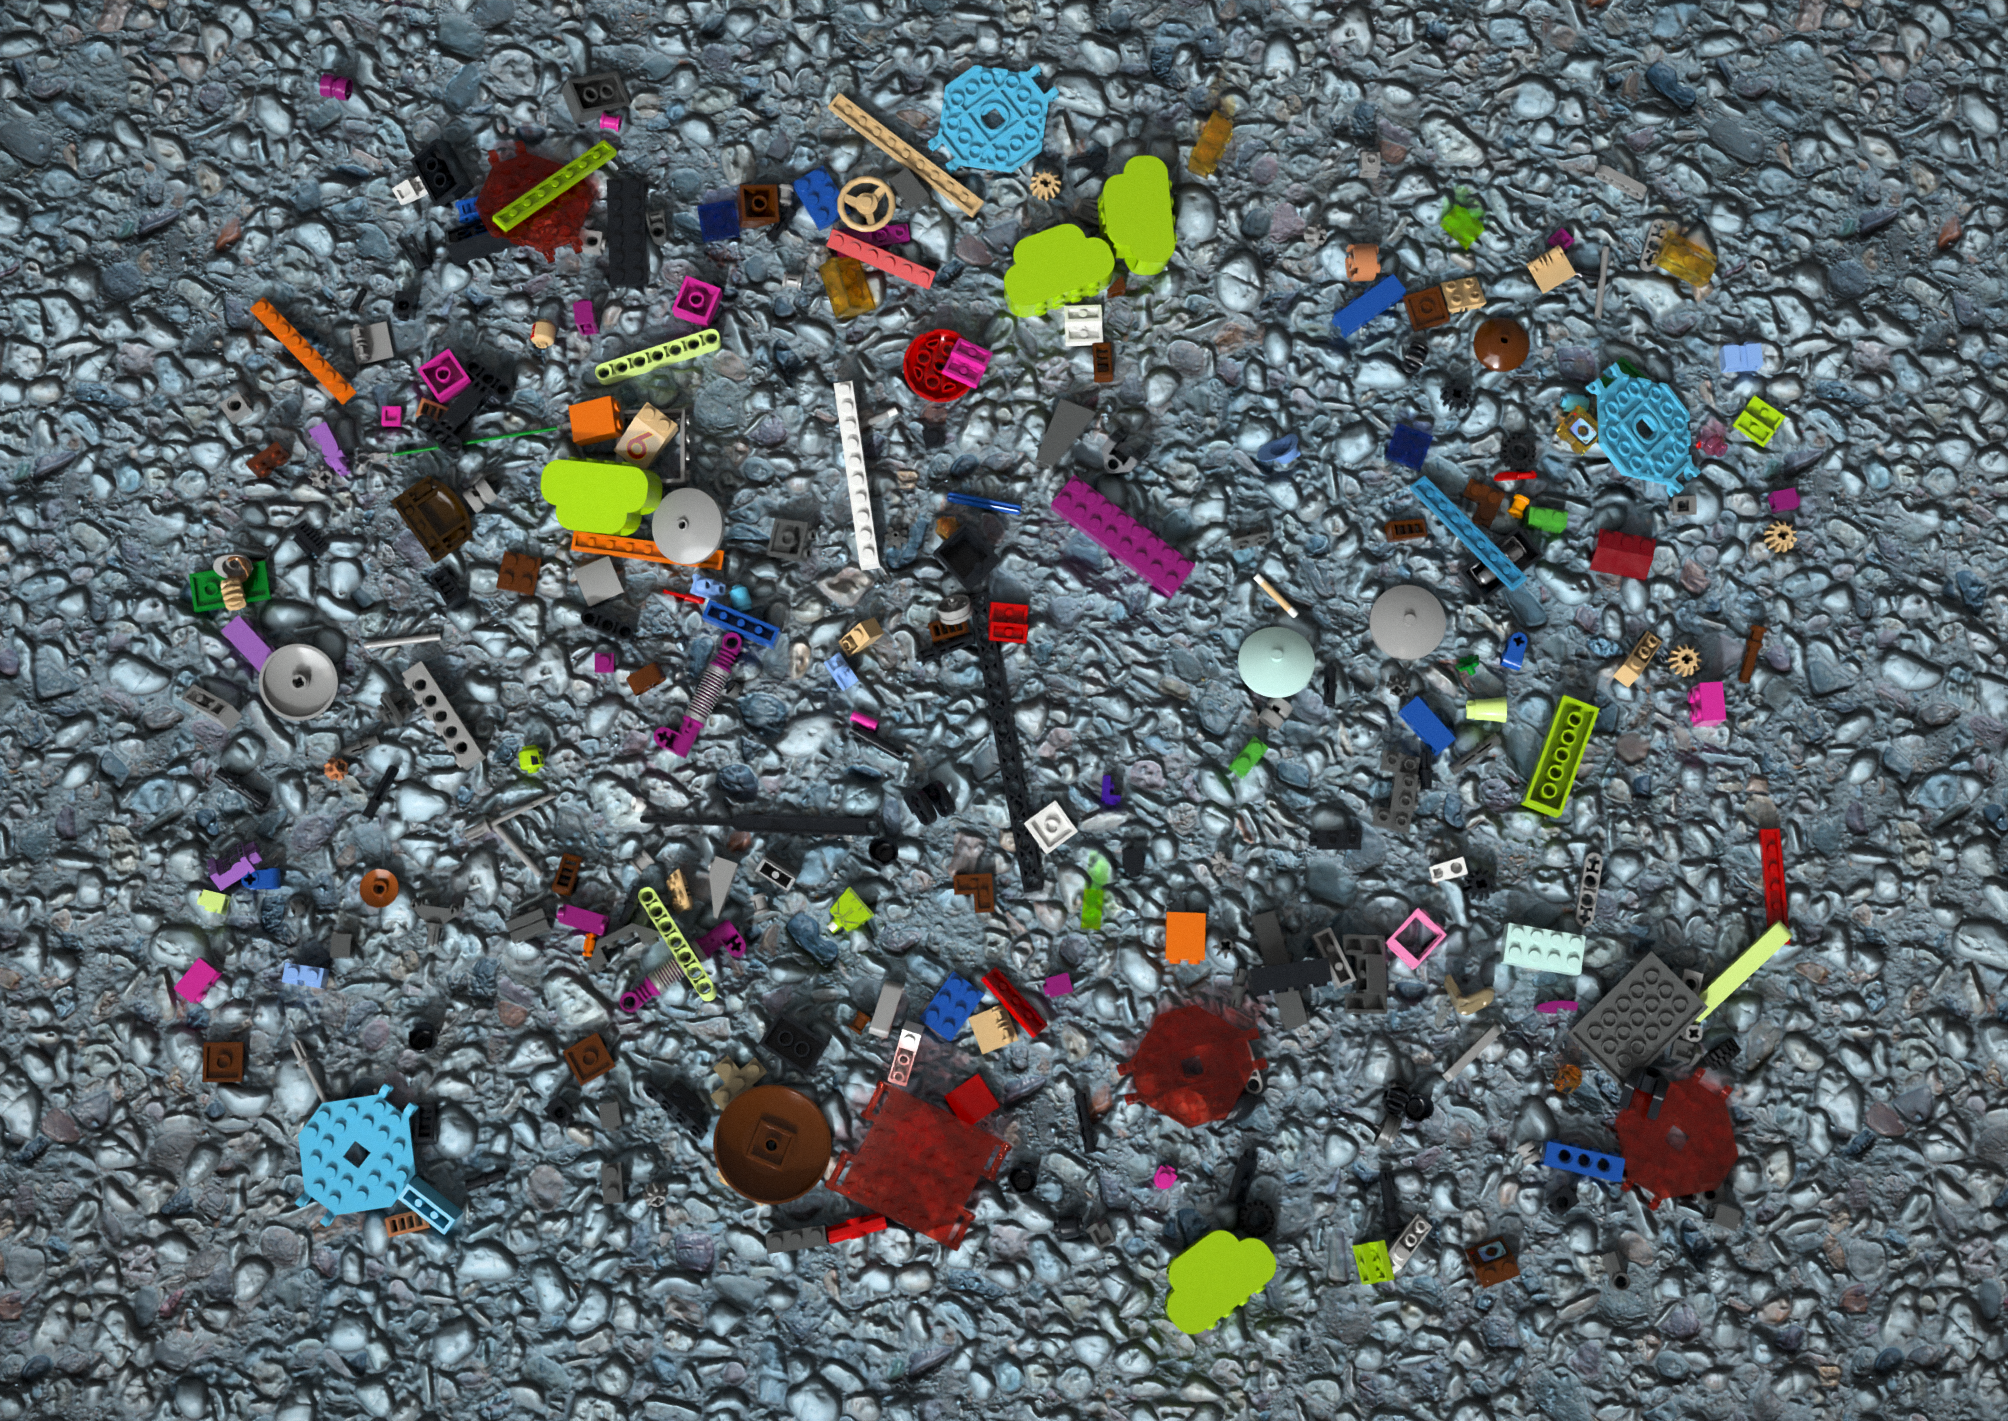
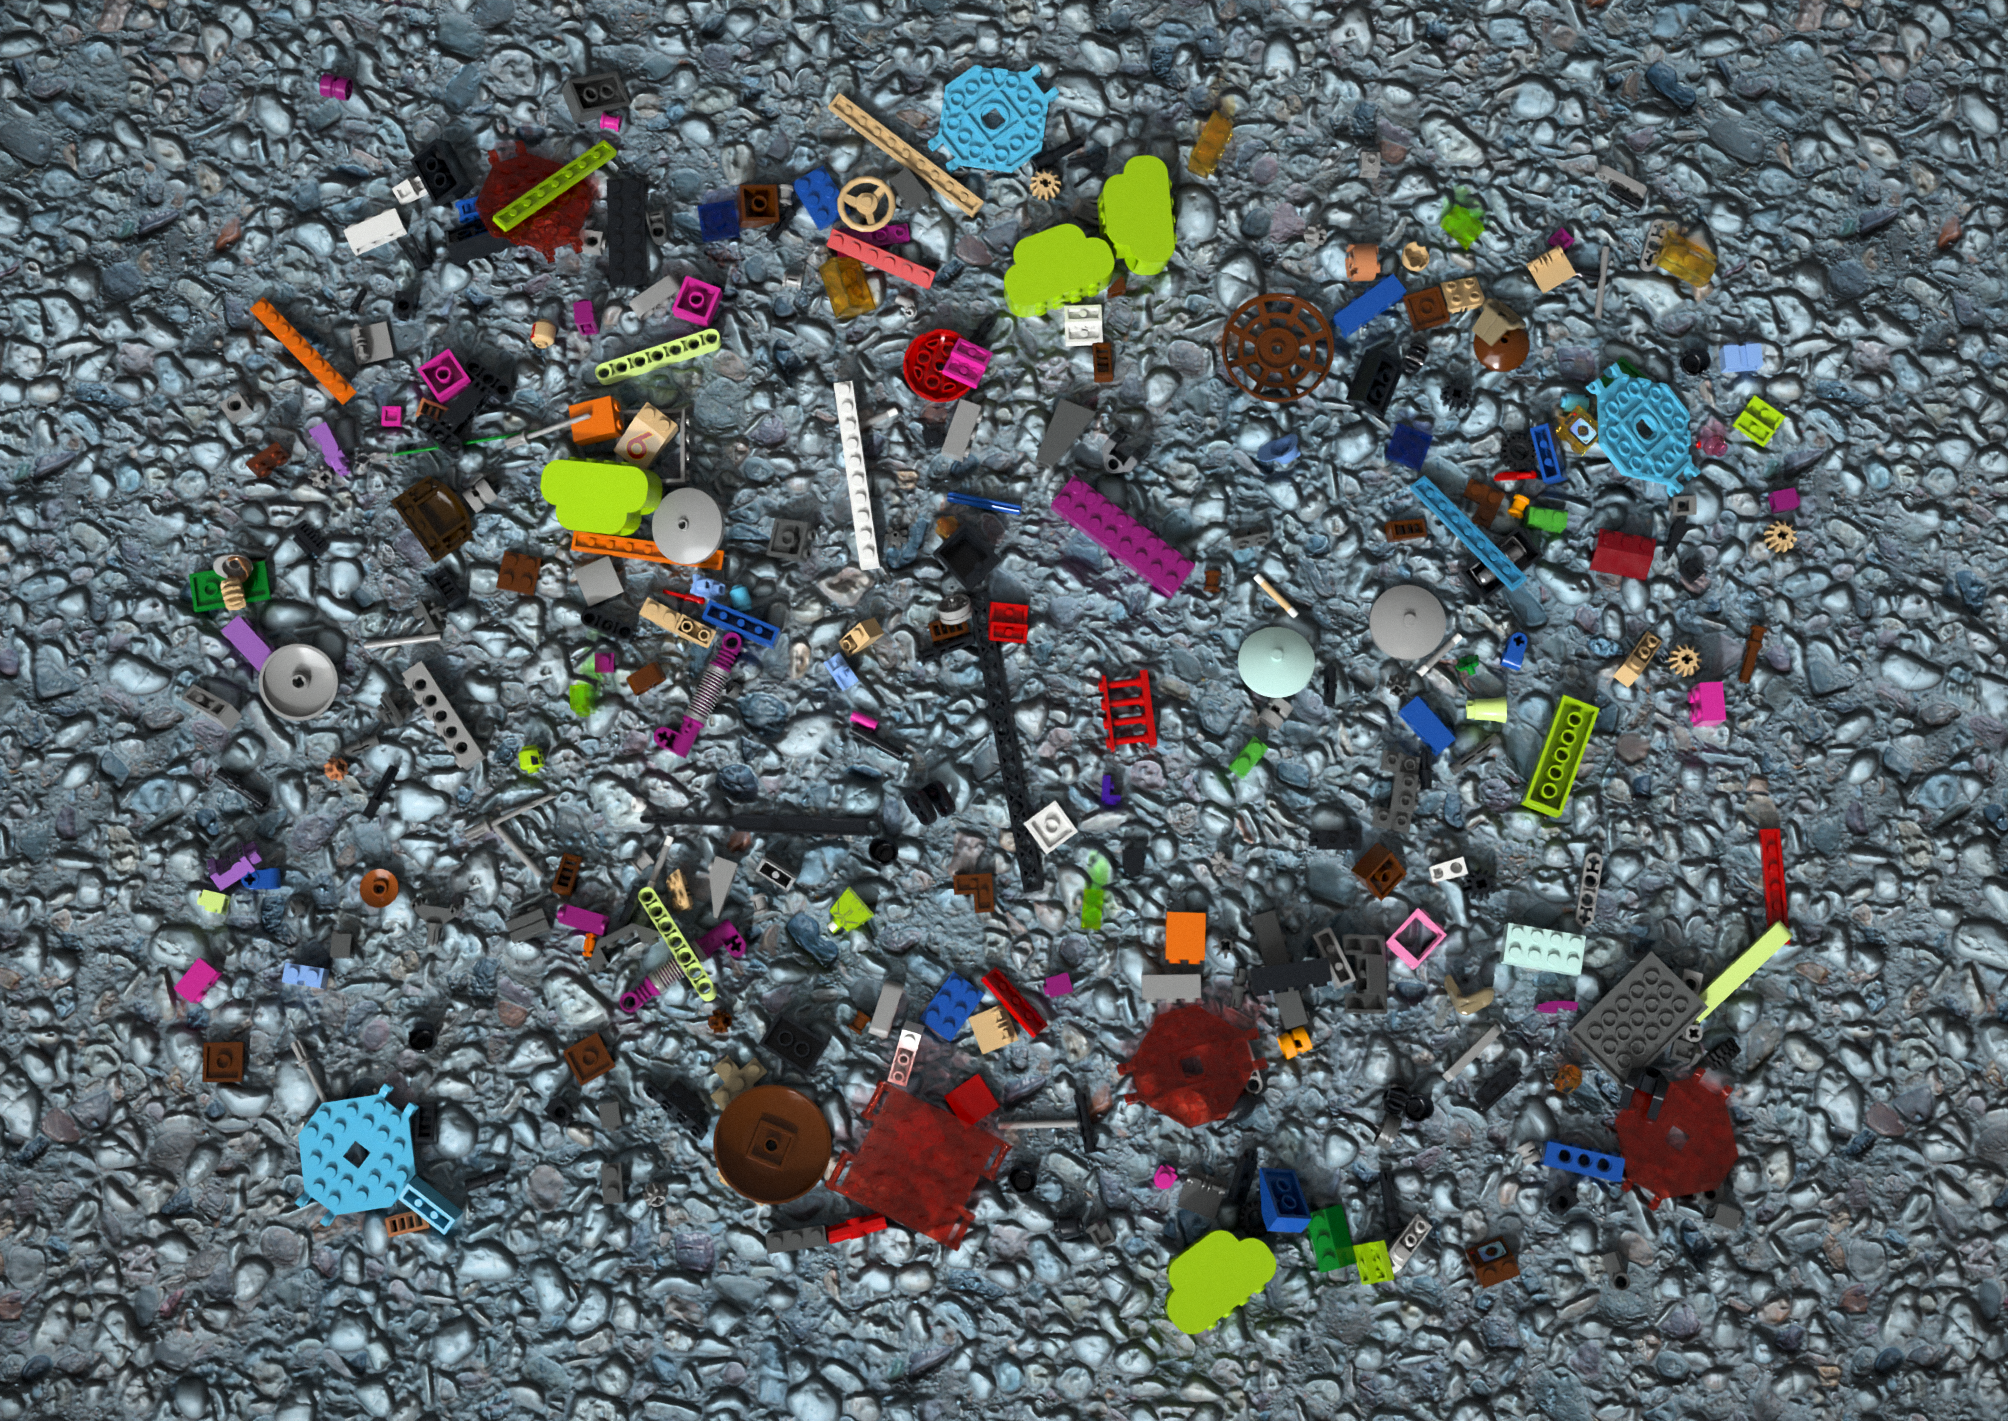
none -> white brick [343,208,407,256]
none -> dark grey hips [412,599,446,635]
none -> light grey piece [504,413,591,449]
none -> clear neon green brick [569,684,595,717]
none -> light grey beam [629,274,682,320]
none -> tan slope [638,597,717,649]
none -> light grey bar [647,835,674,890]
none -> reddish brown gear [708,1009,732,1033]
none -> light grey arm [895,294,917,318]
none -> light grey brick [941,399,984,463]
none -> black axle [968,317,995,346]
none -> light grey bar [998,1119,1077,1129]
none -> black pin [1030,136,1085,172]
none -> red fence [1098,669,1157,753]
none -> light grey brick [1141,974,1201,1003]
none -> dark grey hinge [1177,1168,1227,1220]
none -> reddish brown bush [1203,570,1221,593]
none -> reddish brown dish [1221,293,1334,403]
none -> blue slope [1259,1167,1312,1233]
none -> light orange wheel [1277,1026,1312,1060]
none -> green slope [1306,1204,1357,1273]
none -> black slope [1345,349,1403,418]
none -> reddish brown slope [1351,843,1407,901]
none -> tan hair [1401,241,1430,272]
none -> light grey bar [1416,633,1462,677]
none -> dark tan piece [1472,298,1526,346]
none -> black hinge [1472,1064,1522,1111]
none -> blue brick [1530,423,1568,485]
none -> black pin [1606,184,1644,213]
none -> black slope [1662,519,1689,562]
none -> black plate [1677,557,1706,585]
none -> black hair [1679,347,1711,376]

